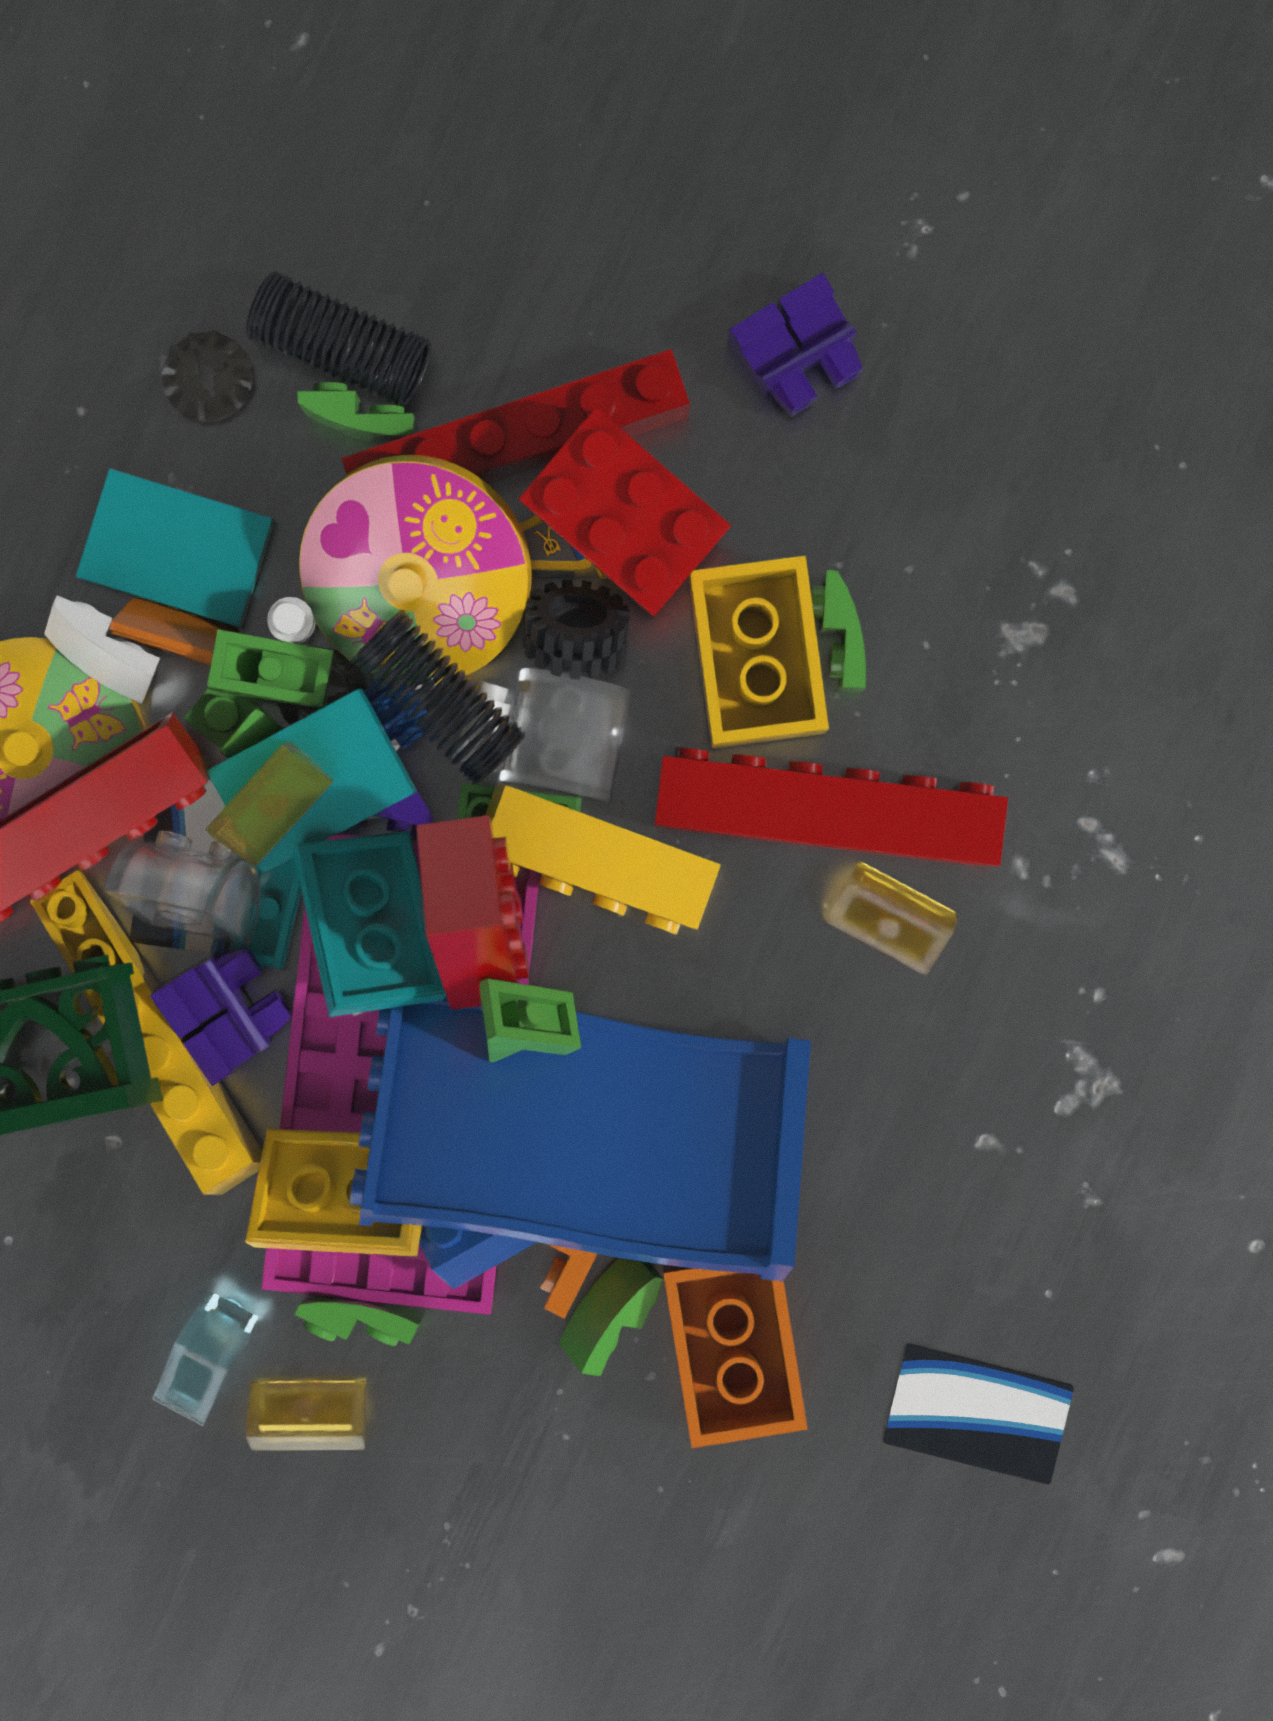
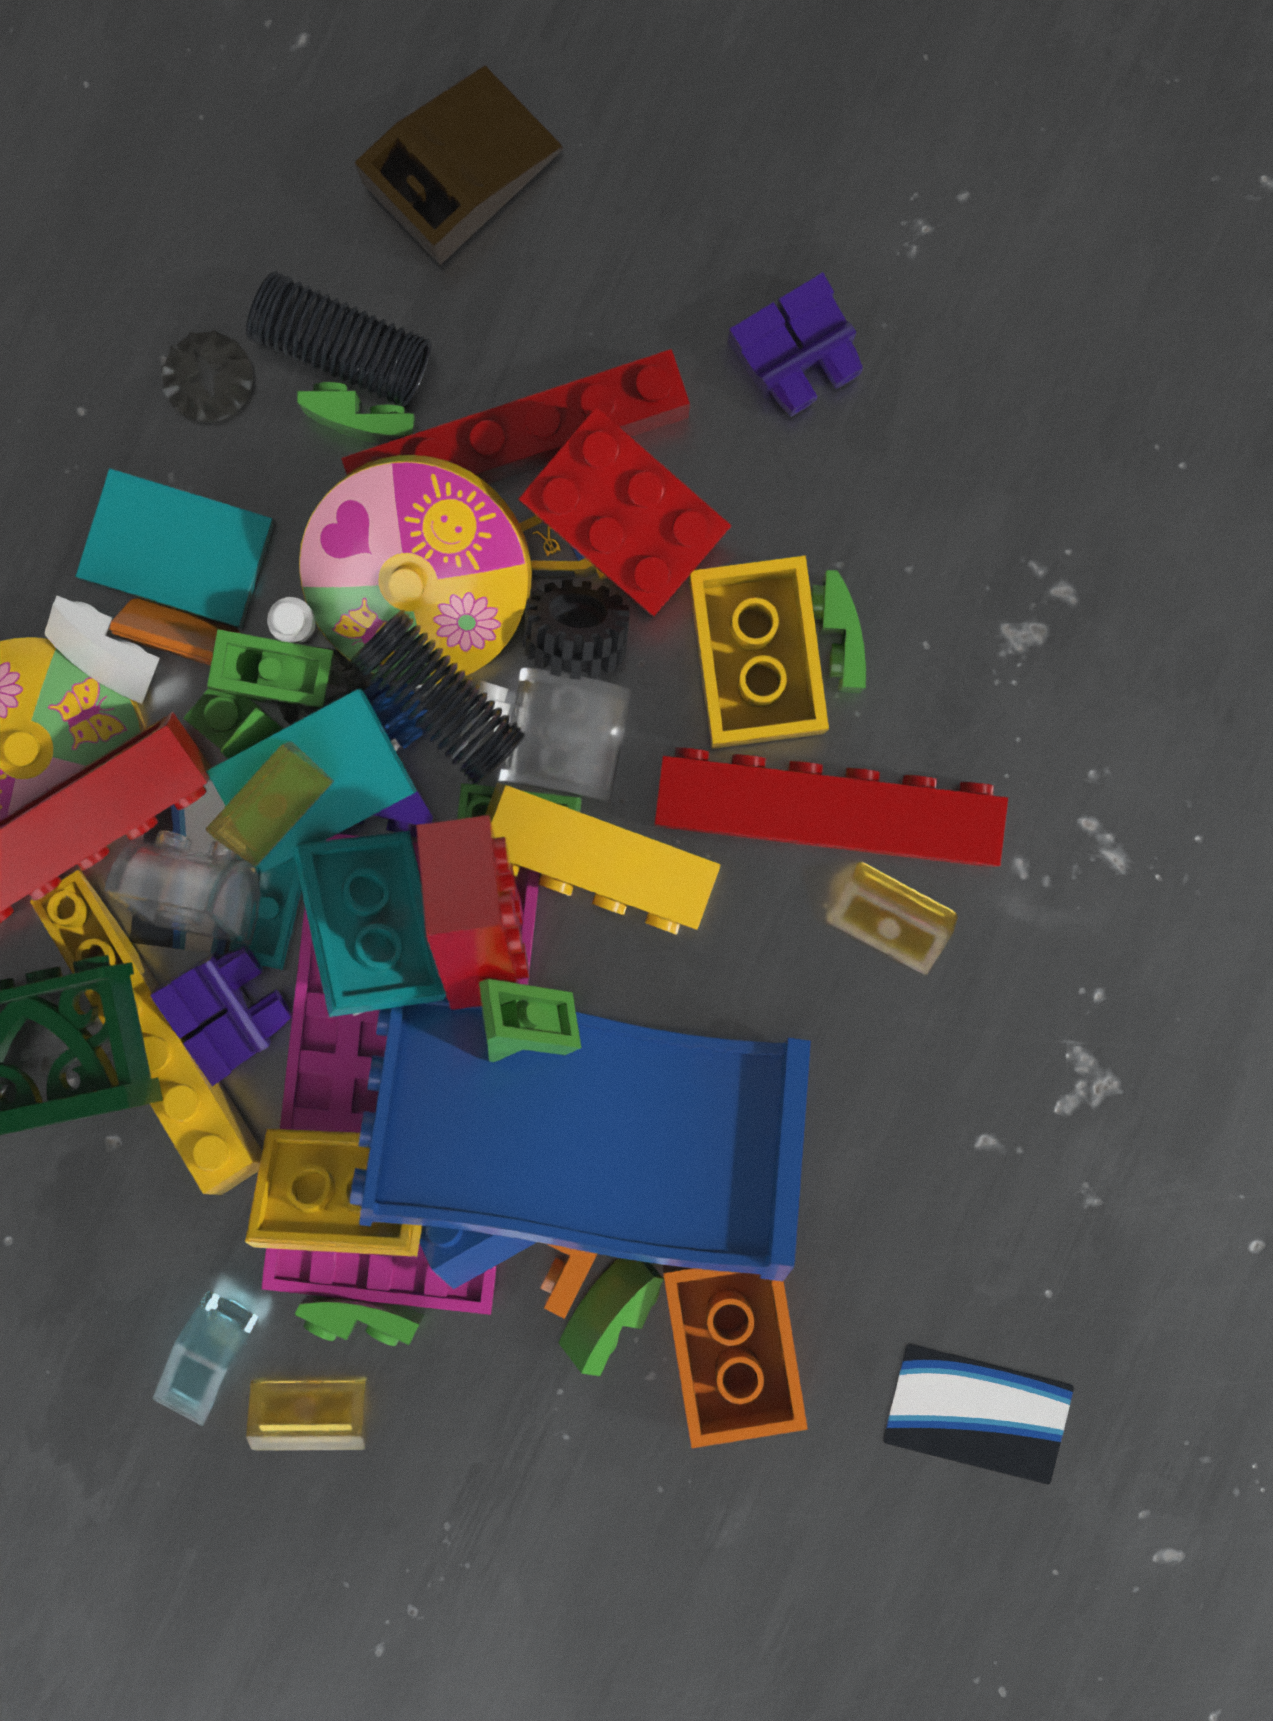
none -> dark brown slope [354,65,563,265]

